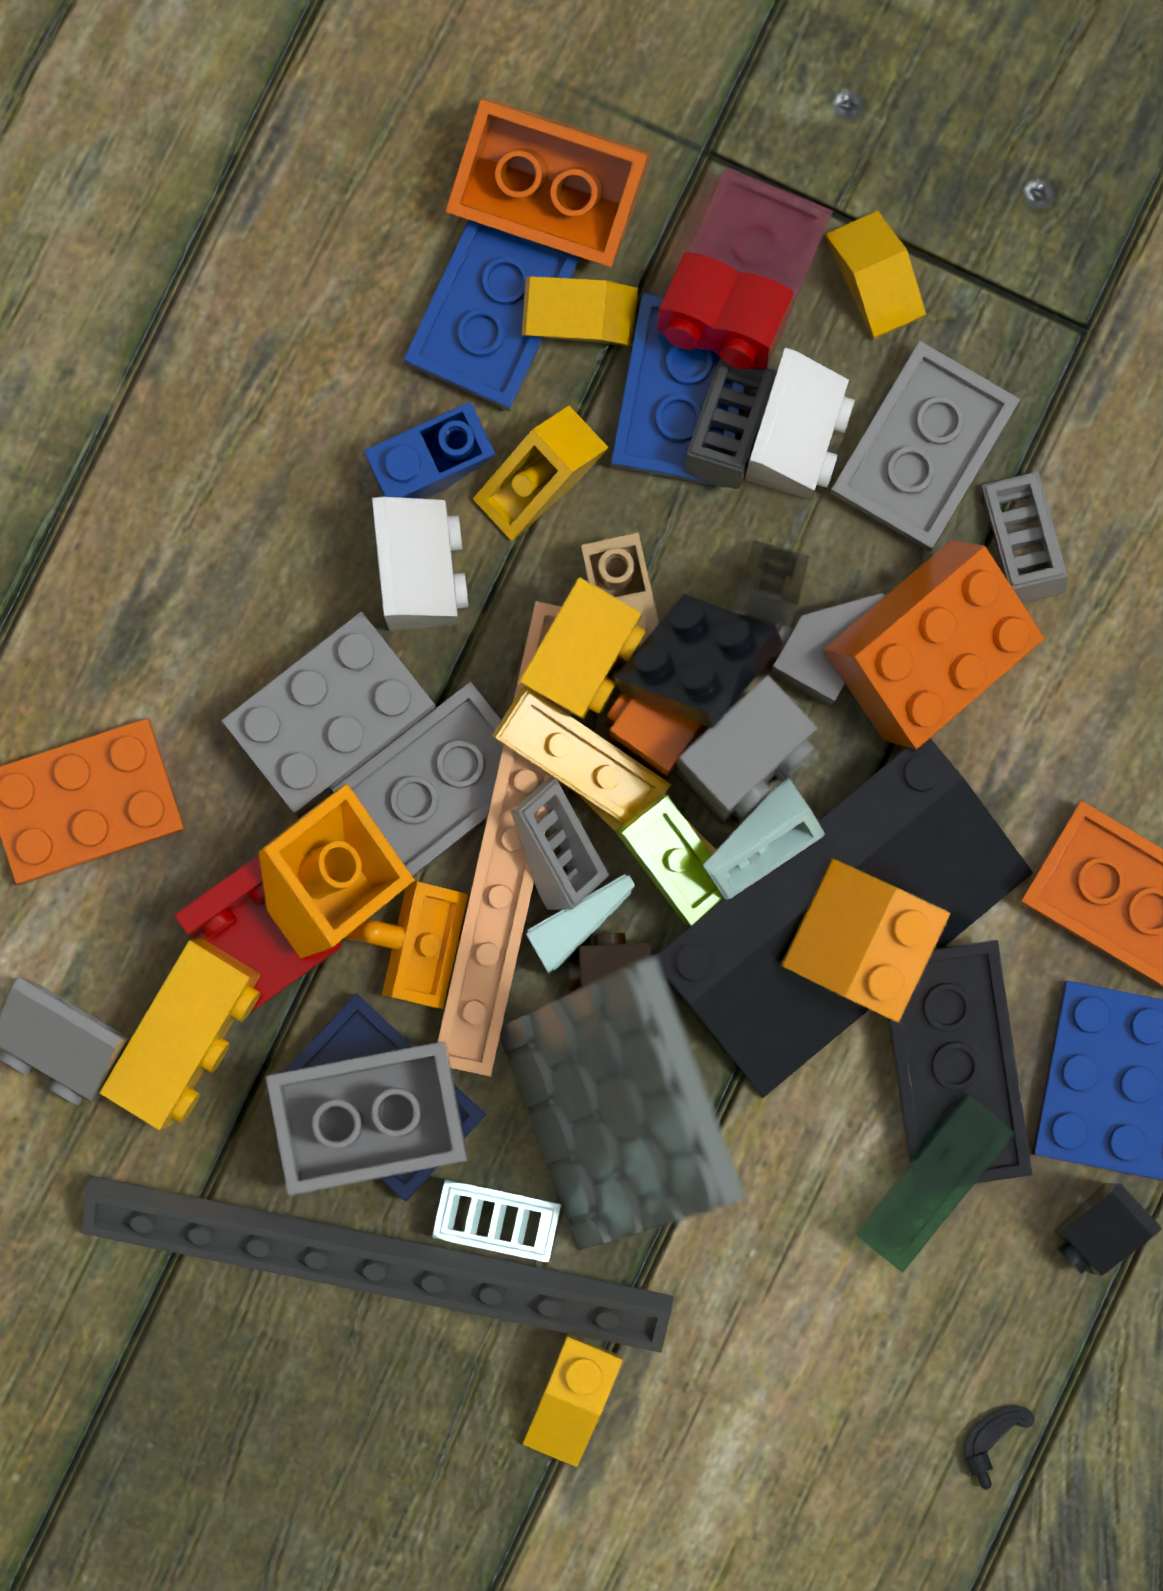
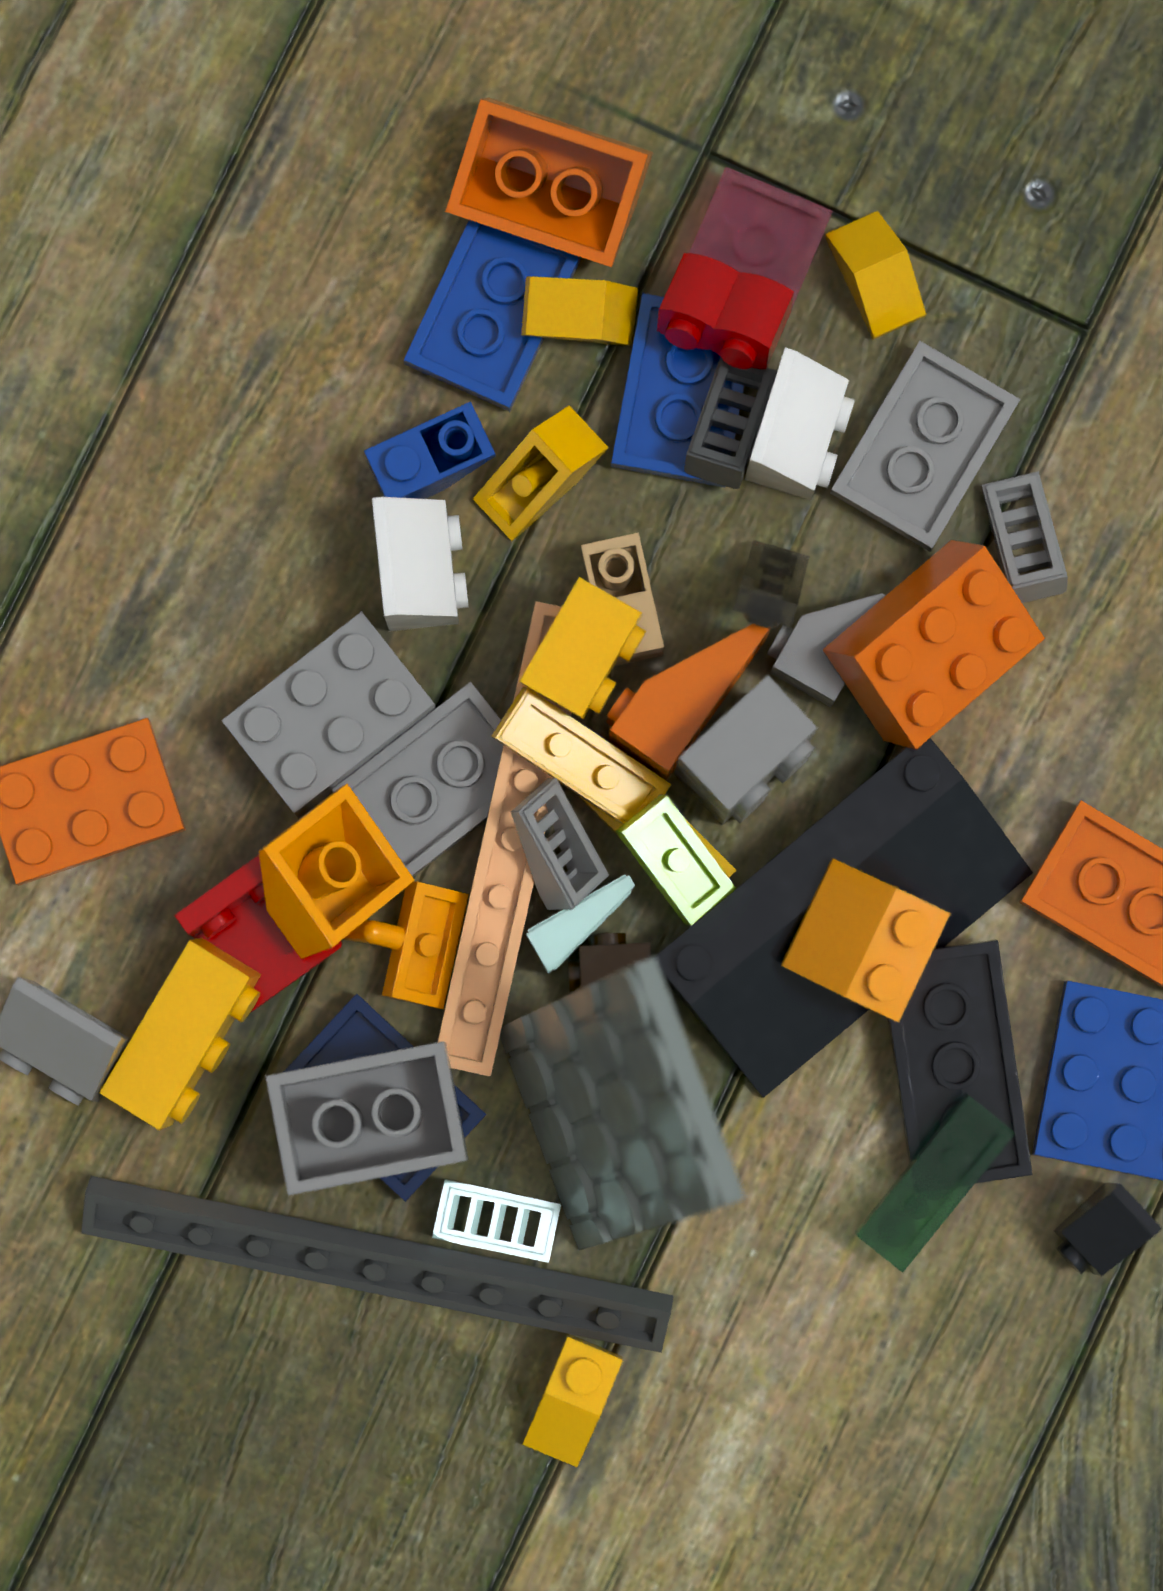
black plate [614,594,783,729] -> none
light aqua slope [703,778,825,900] -> none
black piece [964,1406,1035,1490] -> none

